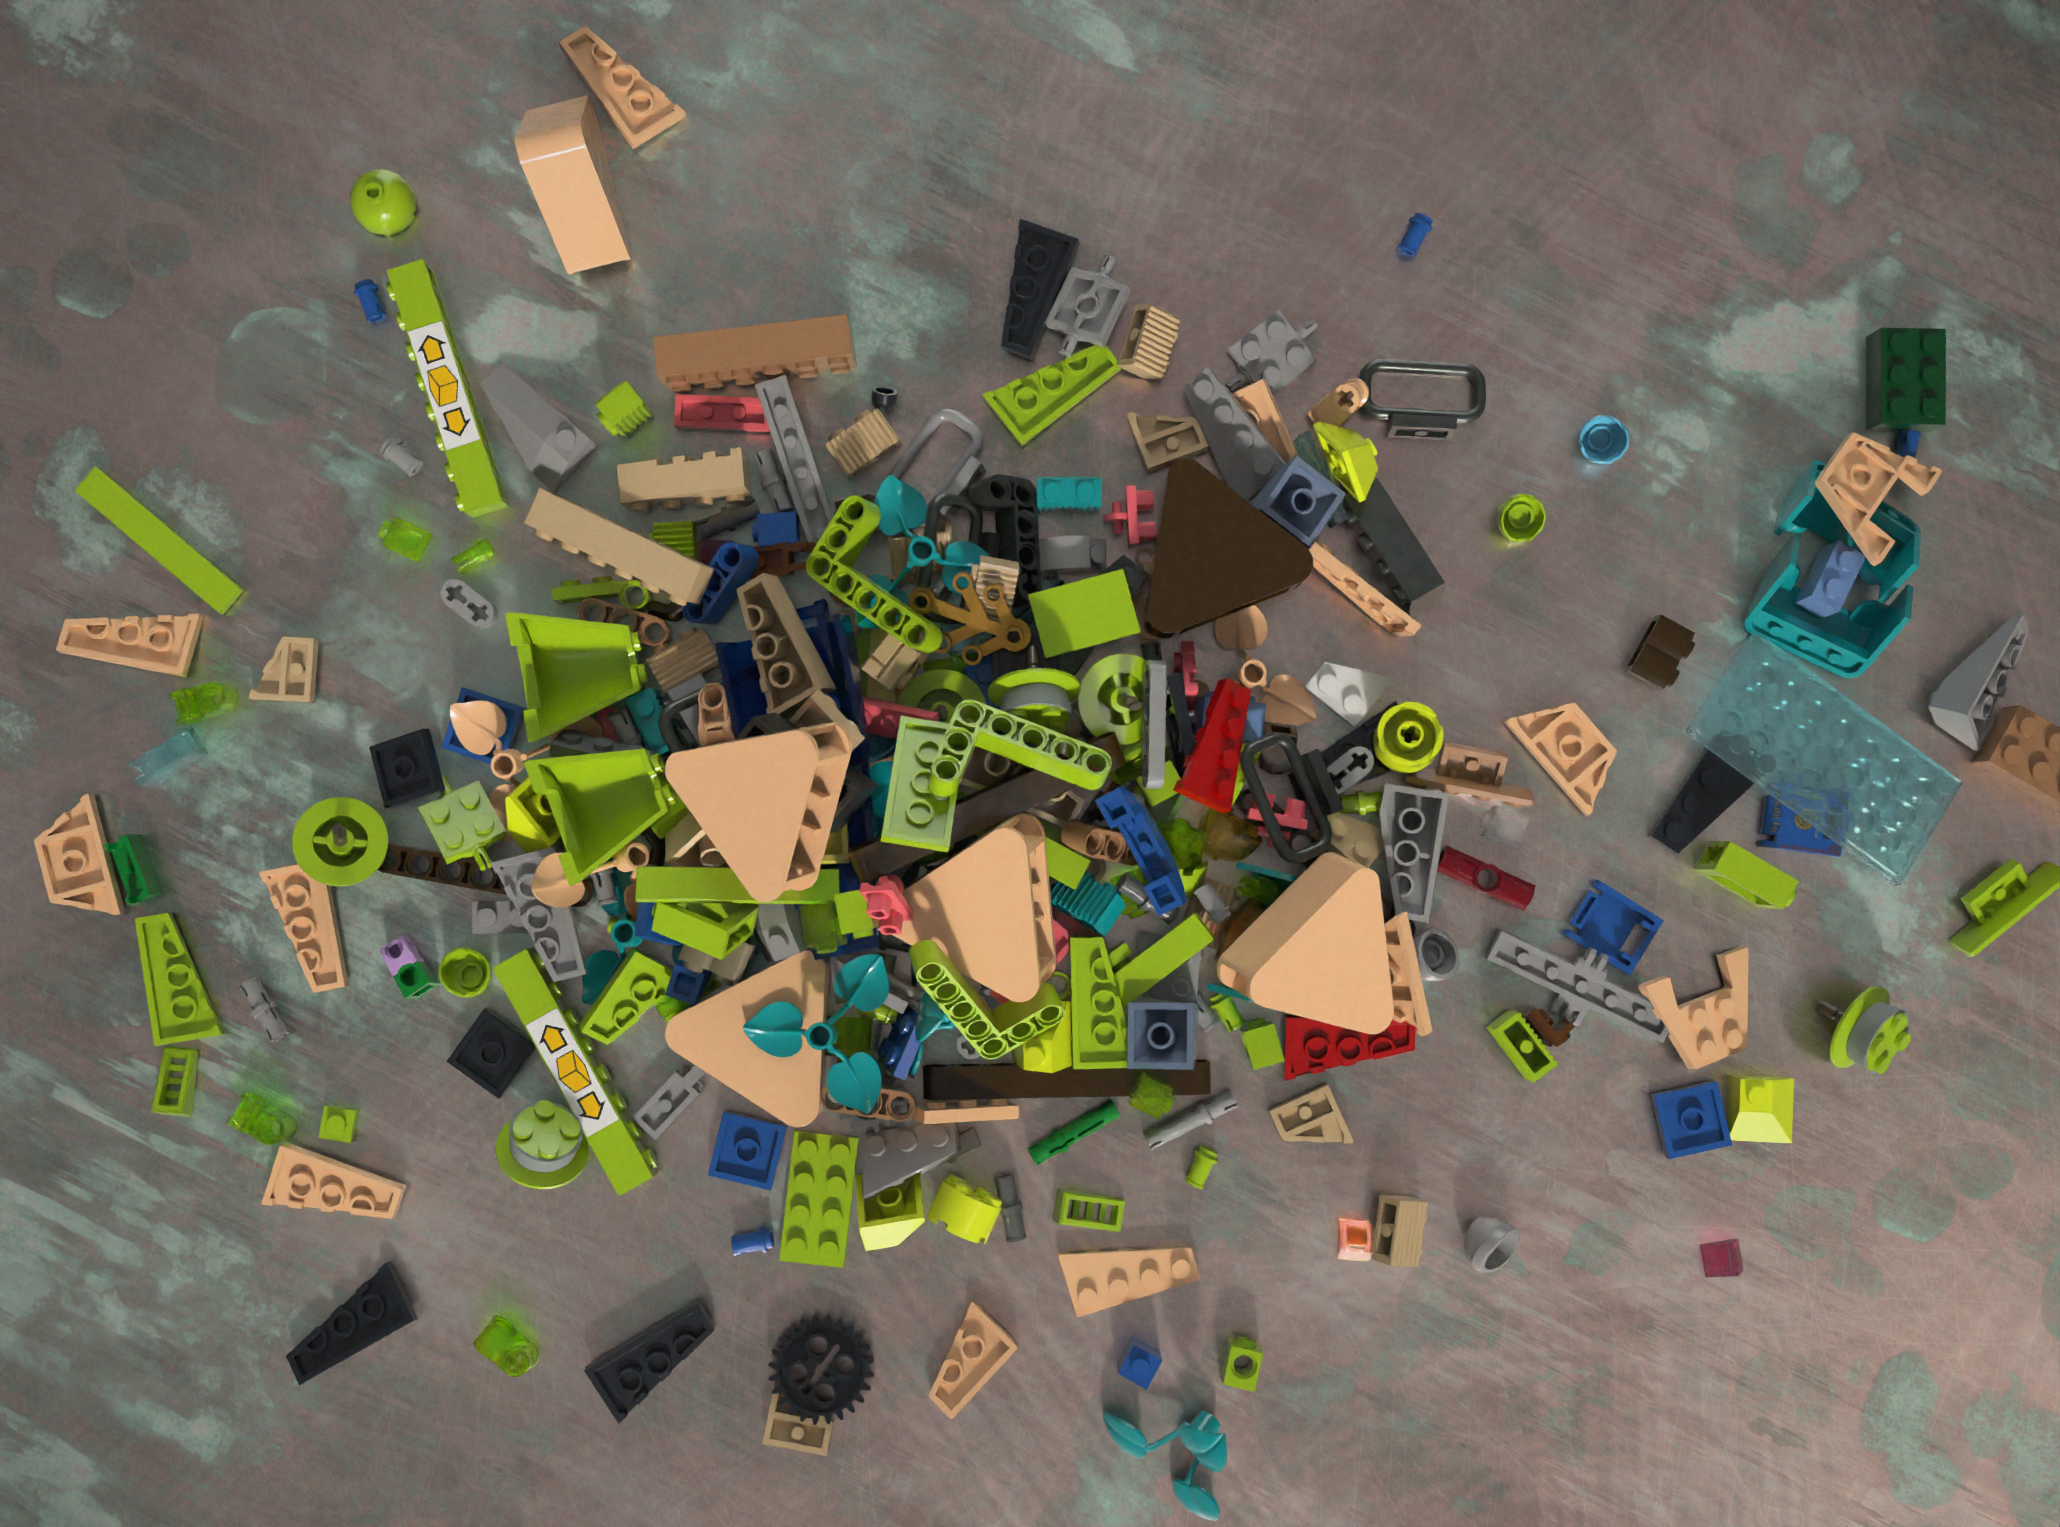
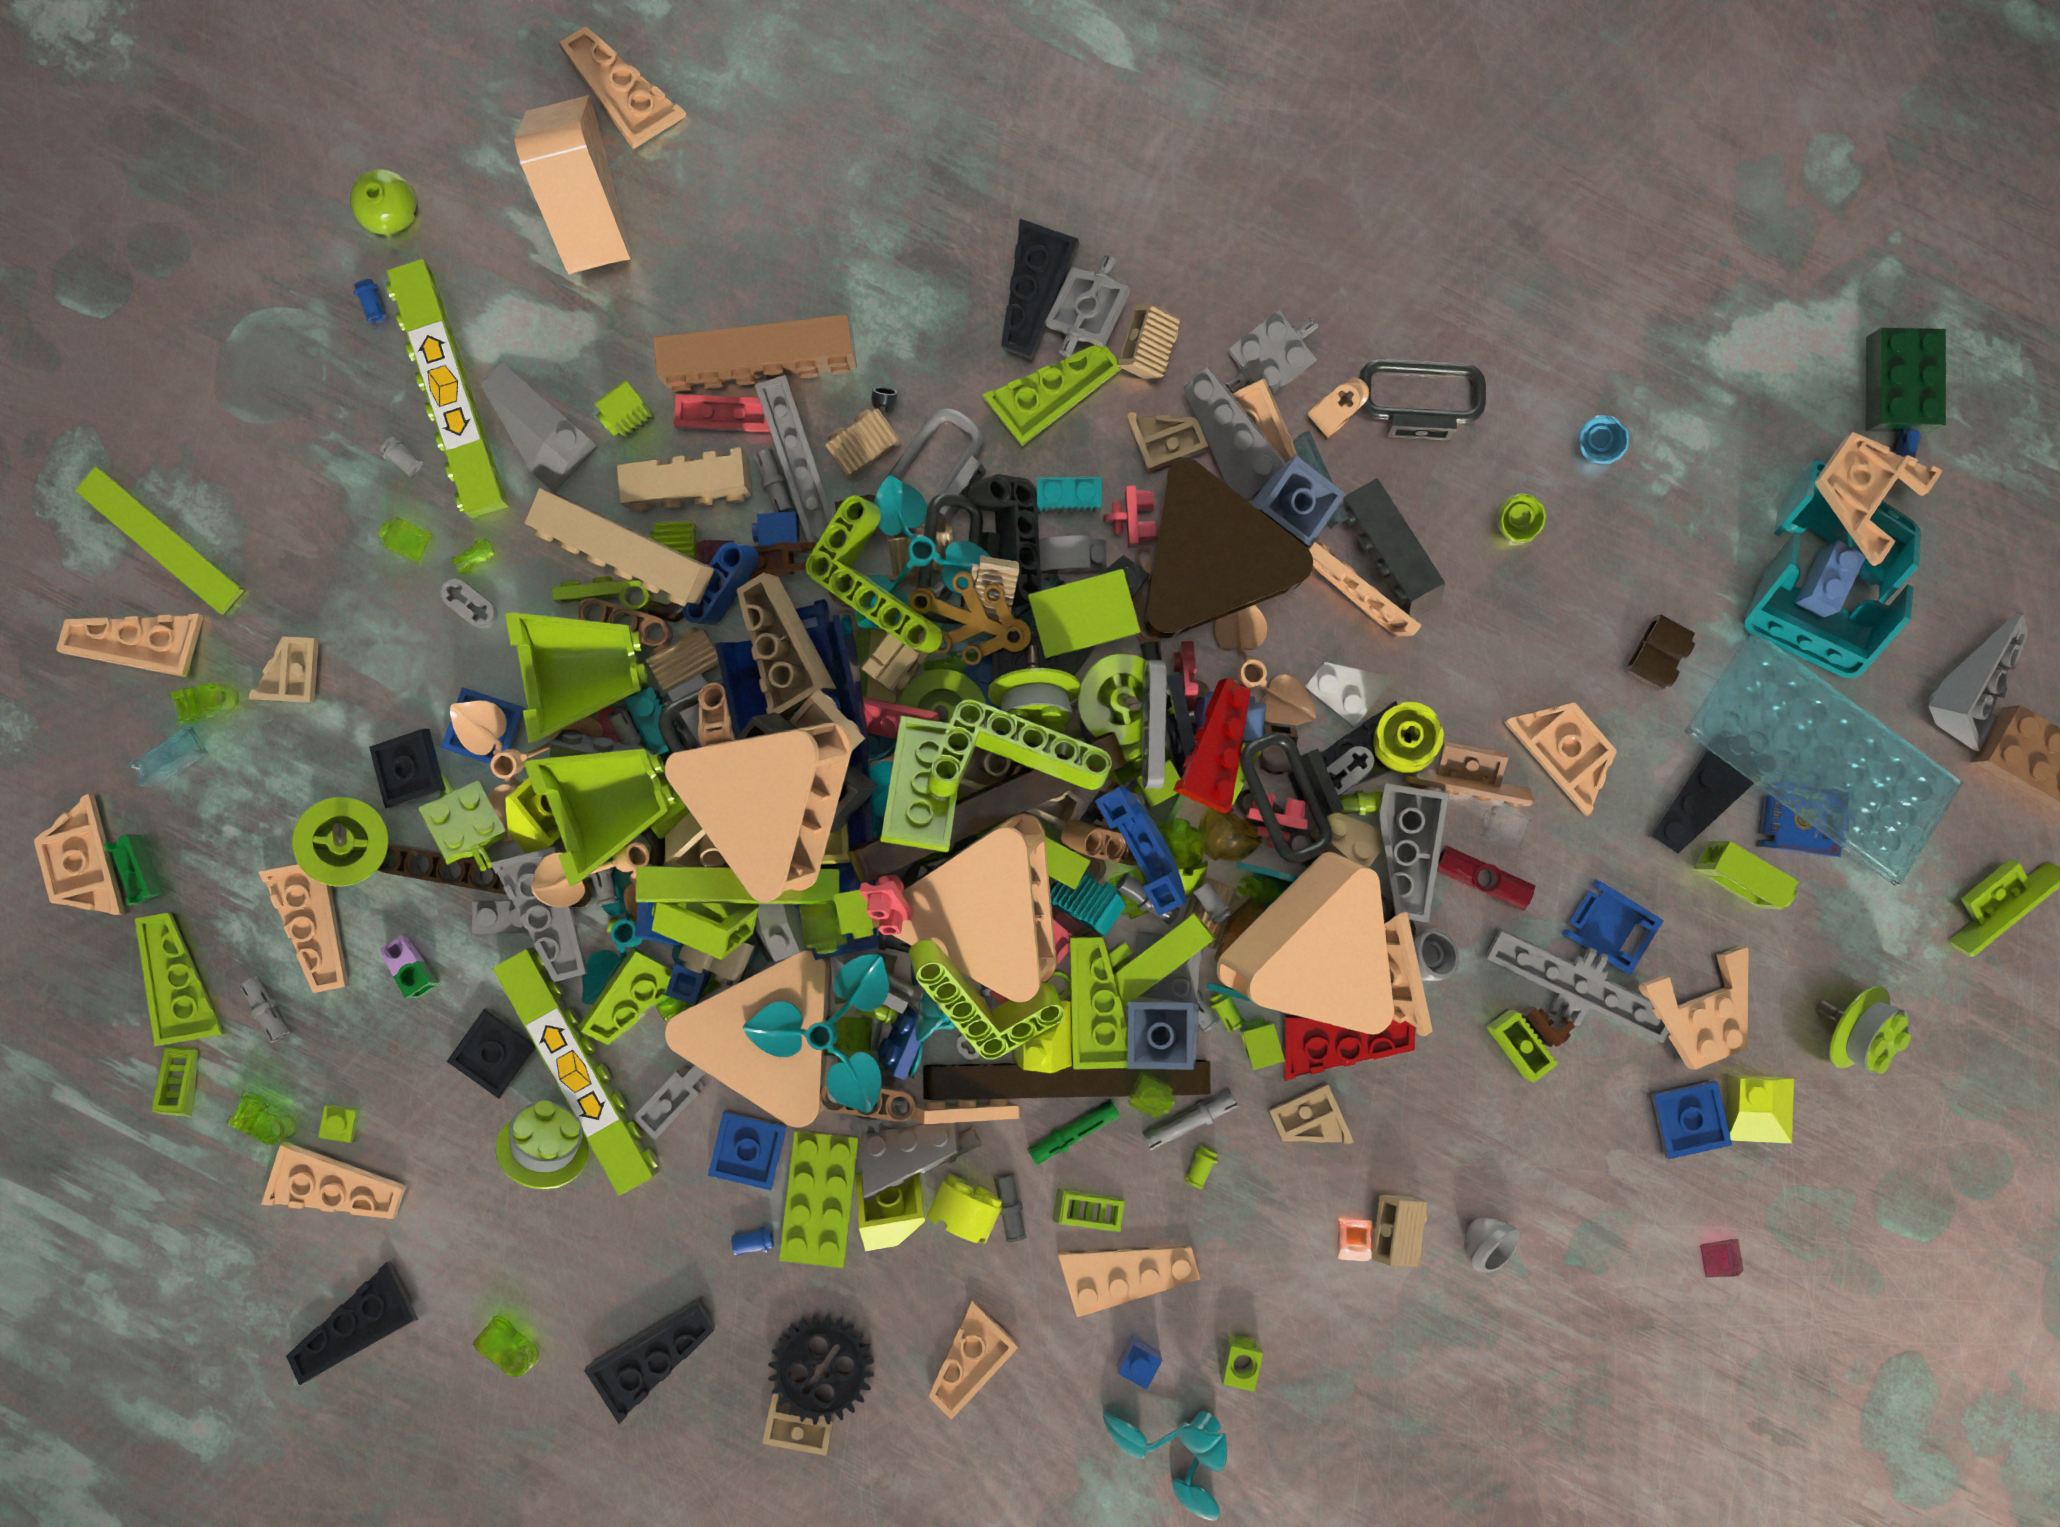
lime hair [439,947,492,998] -> none
dark grey pin [695,498,761,541] -> none
neon yellow slope [1313,421,1378,503] -> none
blue pin [1397,212,1433,257] -> none

